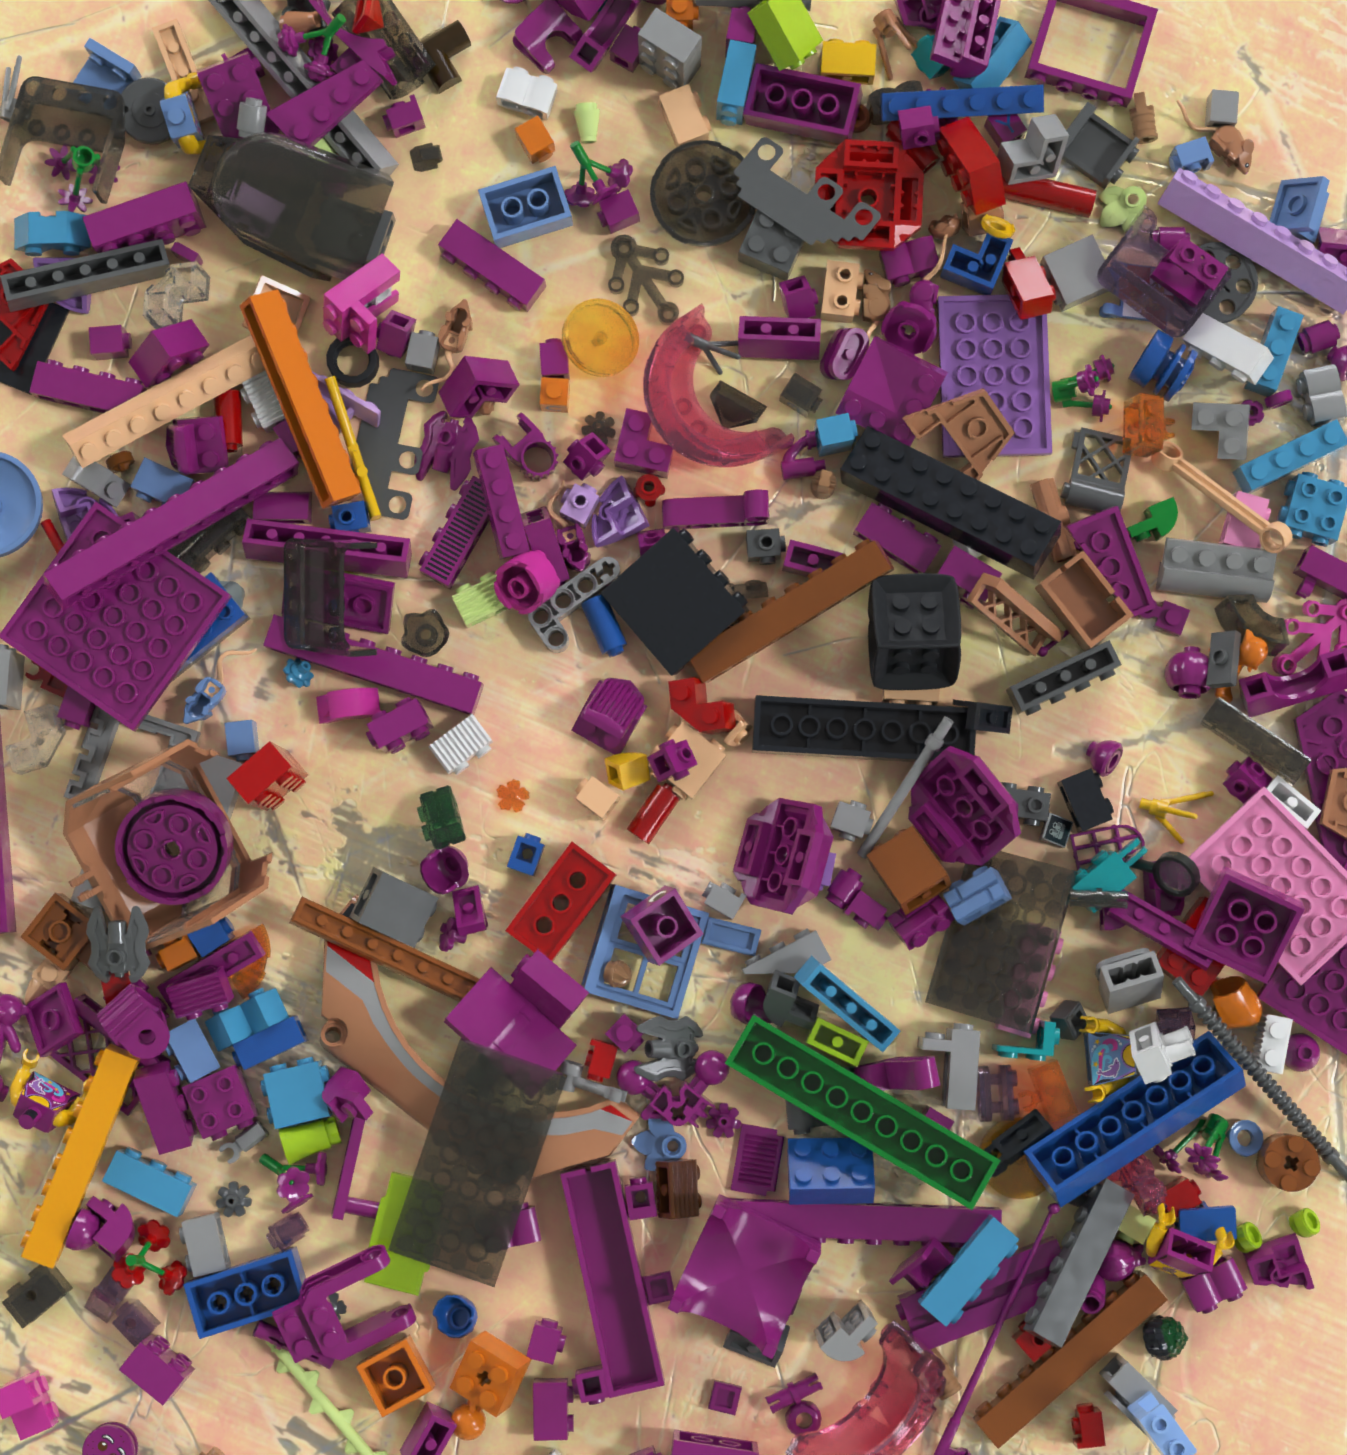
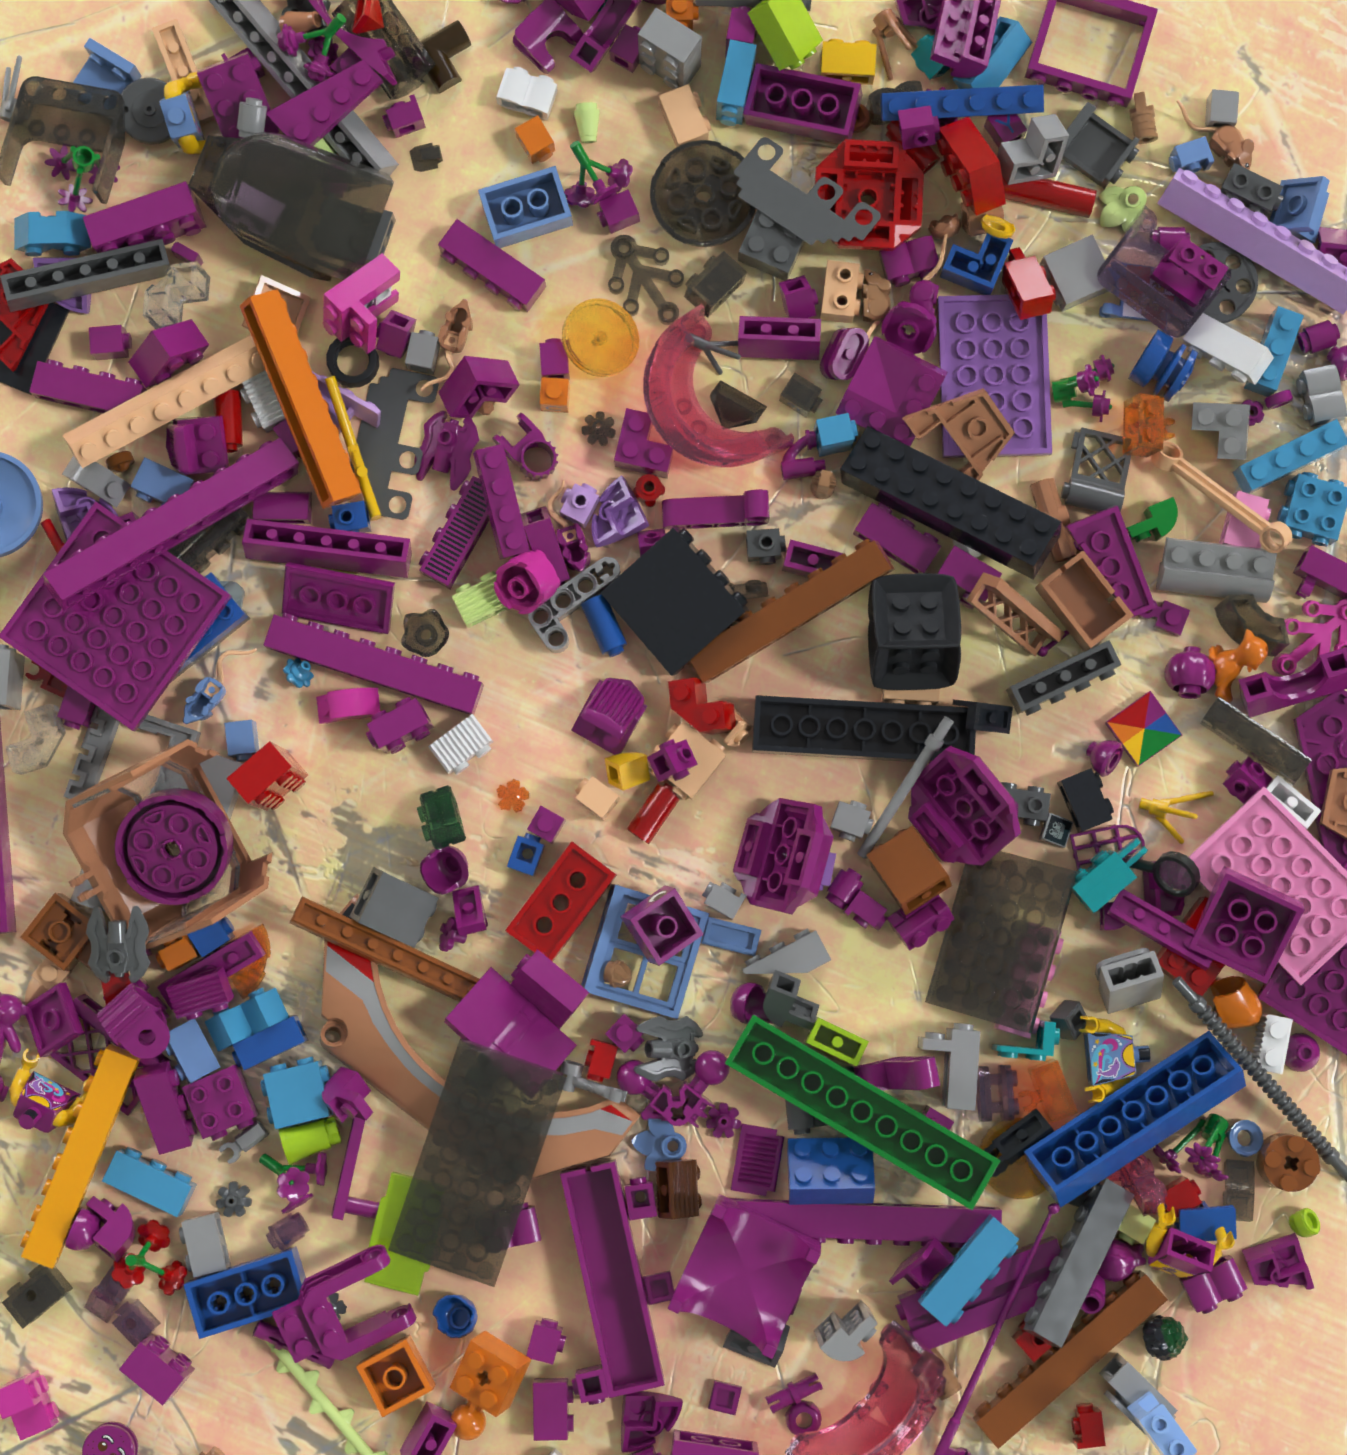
clear smoke windscreen [284,538,377,657] -> none
magenta brick [563,432,612,481] -> none
dark azure brick [794,955,901,1052] -> none
medium blue brick [943,866,1012,925] -> none
clear smoke pin [1069,888,1128,910] -> none
white brick [1129,1022,1196,1084] -> none
clear purple brick [1151,1007,1196,1041] -> none
dark grey plate [1206,630,1241,689] -> none
lime tile [1234,1222,1262,1253] -> none
none -> magenta brick [527,805,566,844]
none -> magenta brick [621,1391,683,1453]
none -> clear smoke brick [684,251,747,318]
none -> tile [1105,691,1182,767]
none -> dark grey brick [1220,163,1284,217]
none -> clear smoke slope [1223,1159,1255,1222]

